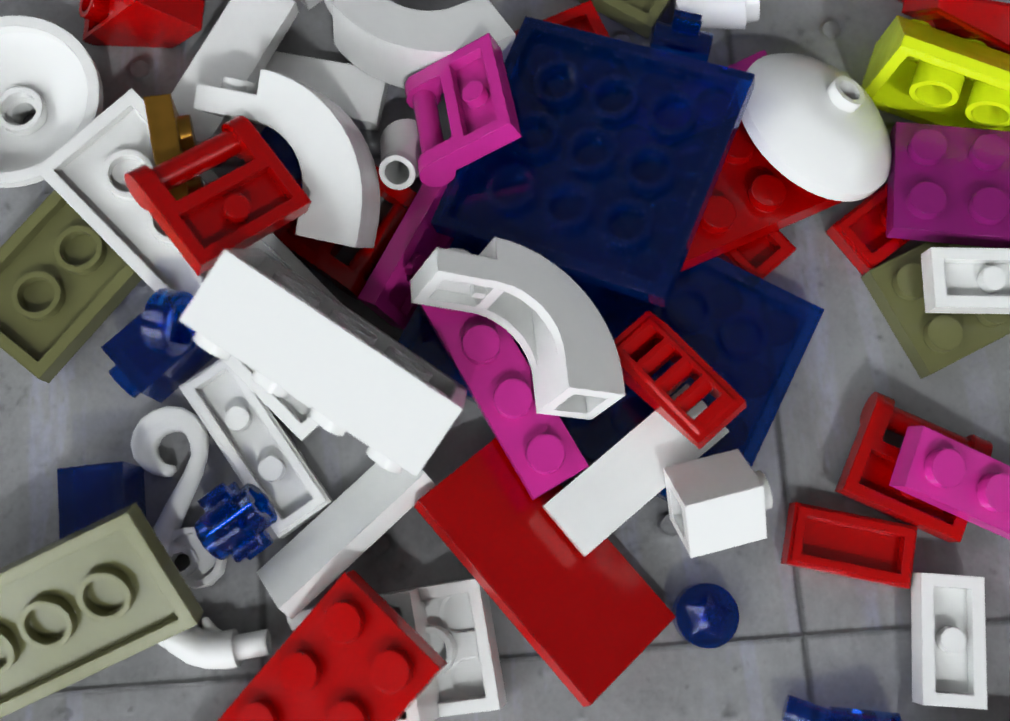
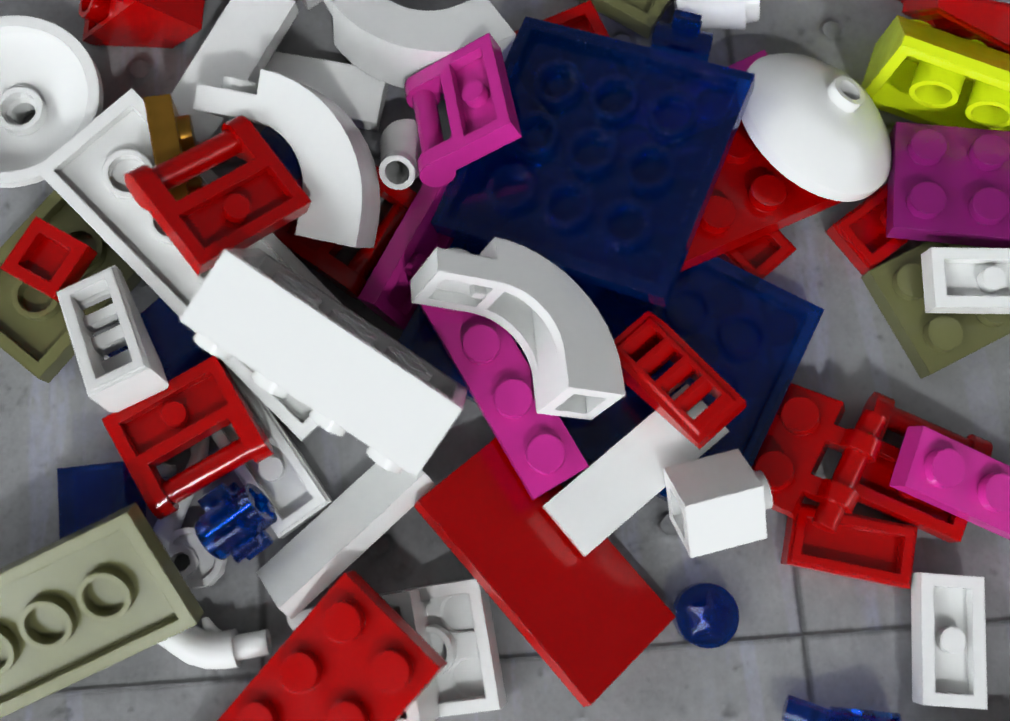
clear blue tile [141,288,196,356] -> none
none -> red plate [0,216,98,302]
none -> white slope [56,265,169,413]
none -> red plate [101,355,274,520]
none -> red plate [747,381,887,534]

